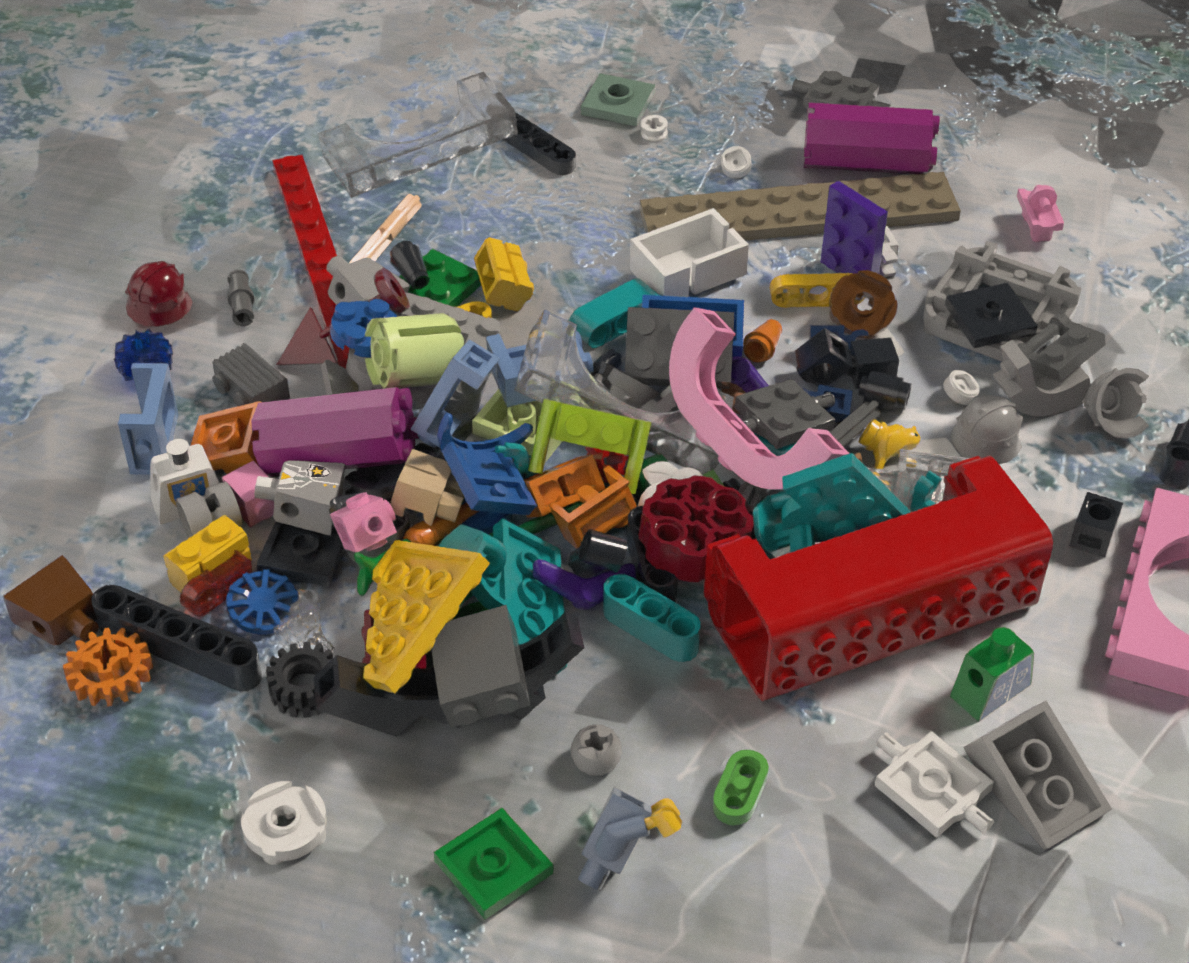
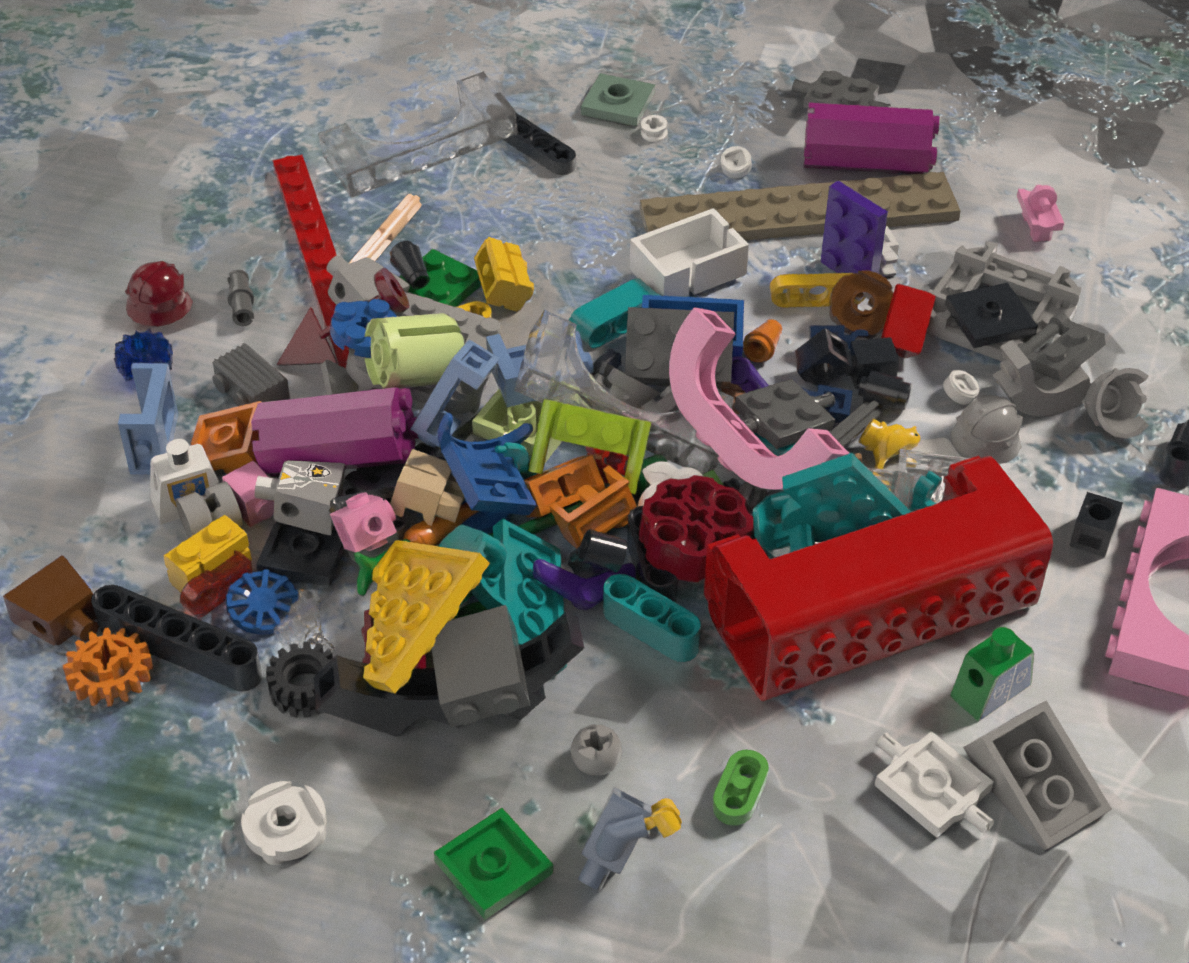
none -> red slope [881,284,936,359]

